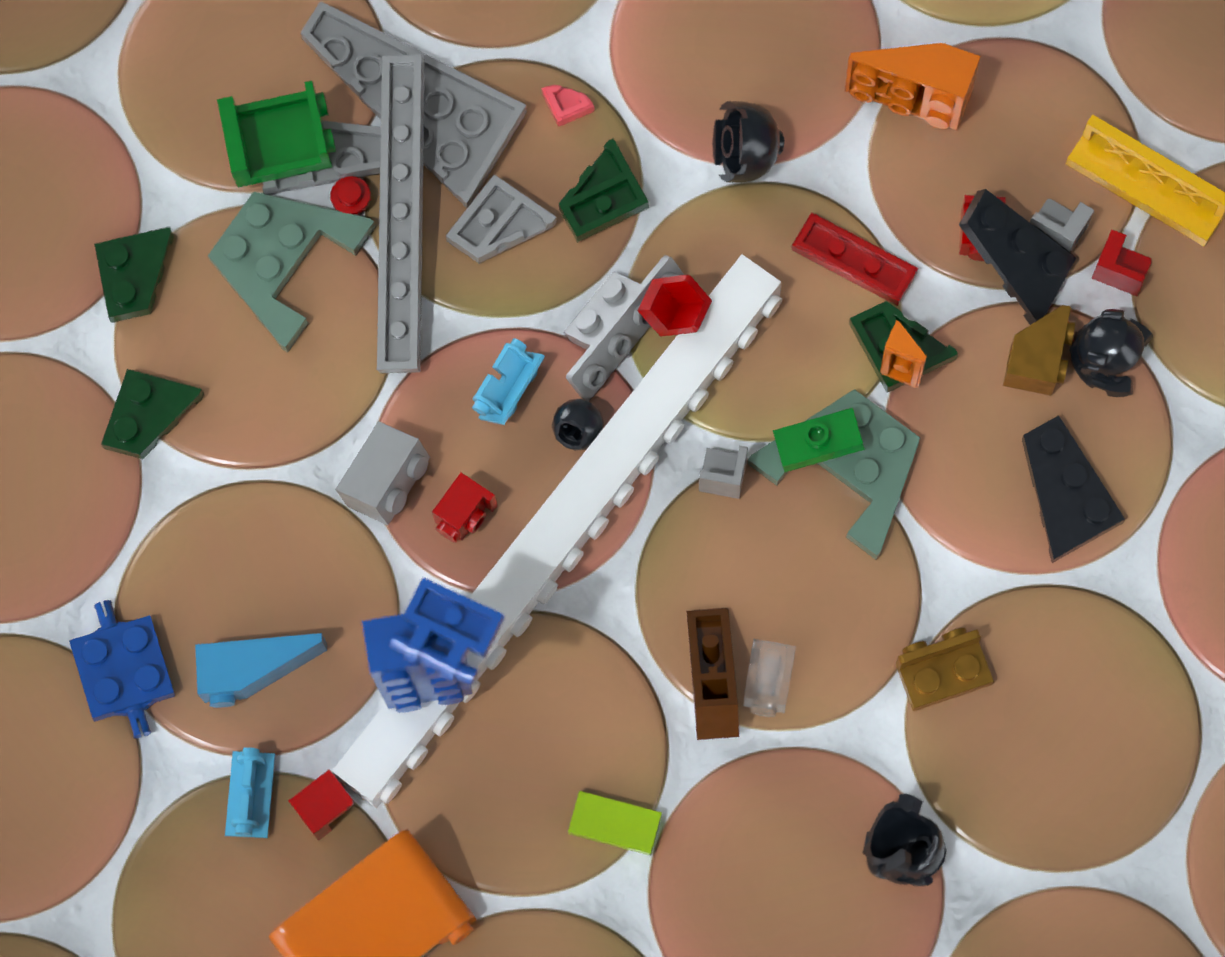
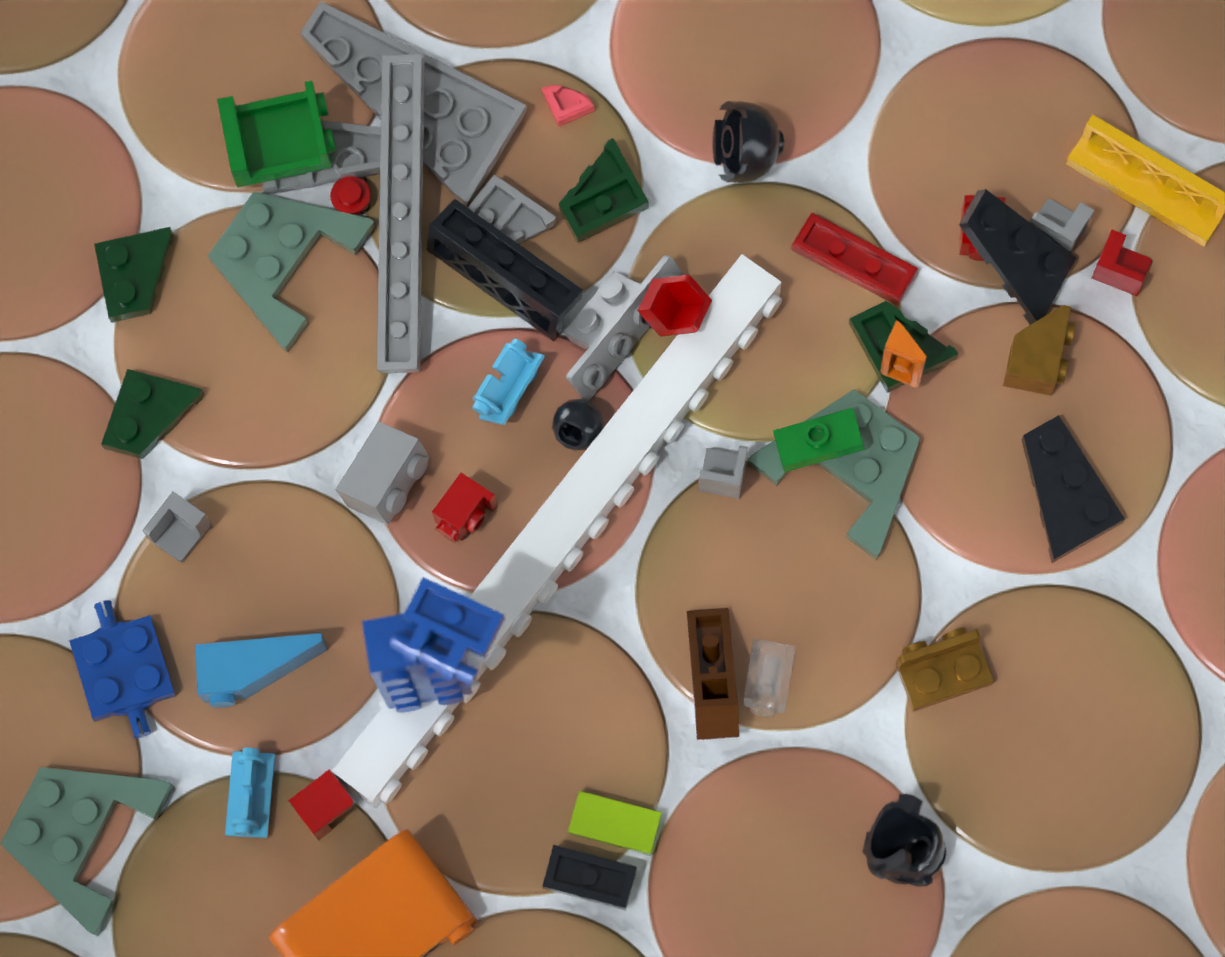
orange slope [845,43,981,130] -> none
black helmet [1069,309,1153,397] -> none
none -> sand green wing [0,767,174,937]
none -> light grey panel [143,491,212,562]
none -> black fence [426,199,583,341]
none -> black plate [542,845,637,911]

